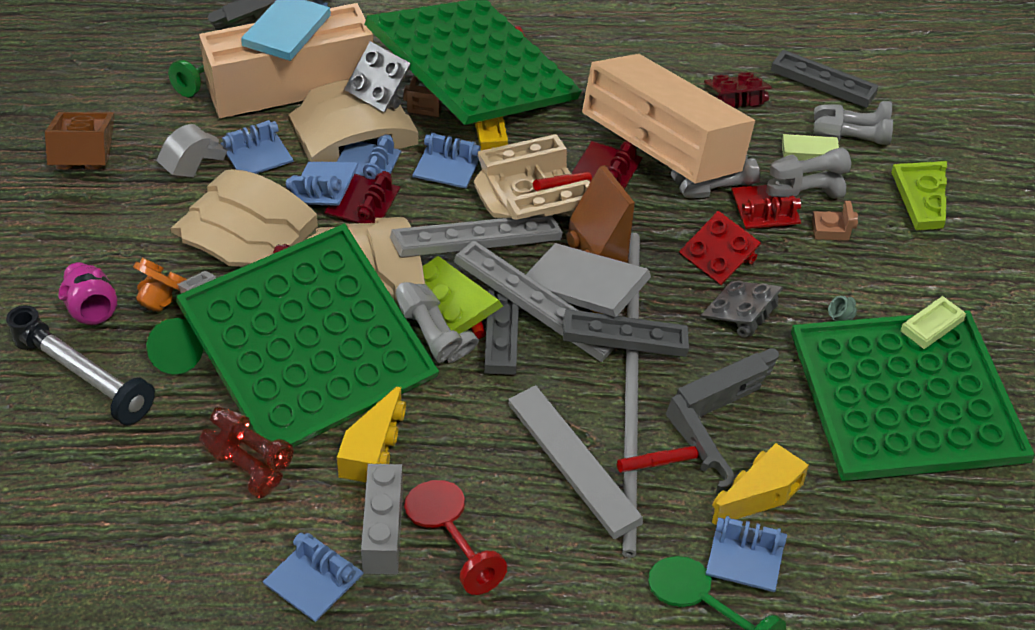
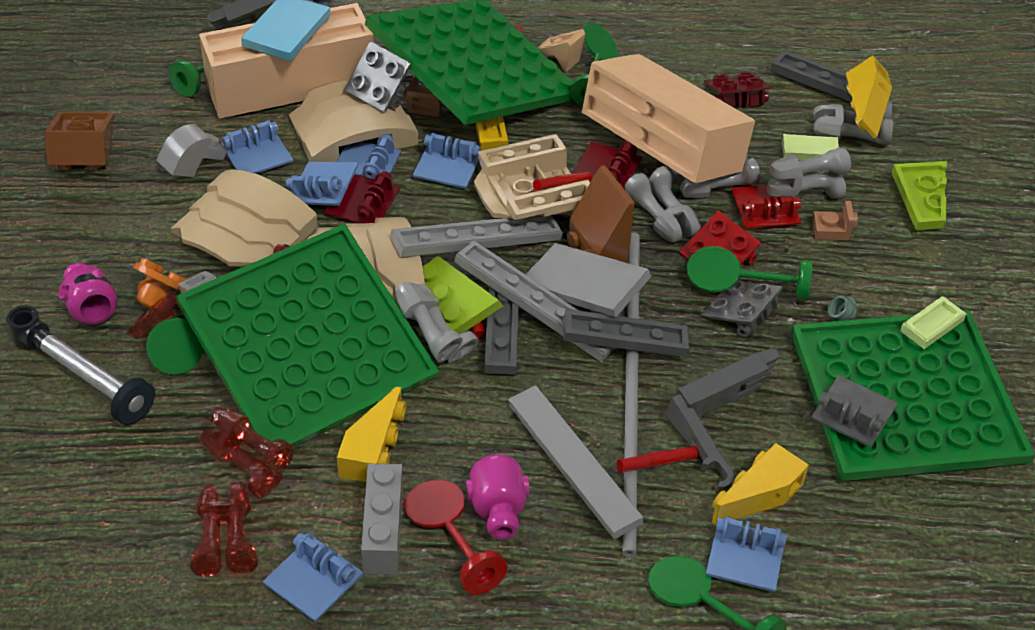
none -> clear red plate [127,291,177,339]
none -> clear red piece [190,482,258,577]
none -> dark pink piece [466,454,529,540]
none -> light nougat slope [538,29,585,72]
none -> green piece [570,22,618,107]
none -> light grey piece [625,166,701,243]
none -> green piece [687,246,813,301]
none -> flat silver hinge [811,375,898,448]
none -> yellow slope [846,55,892,138]

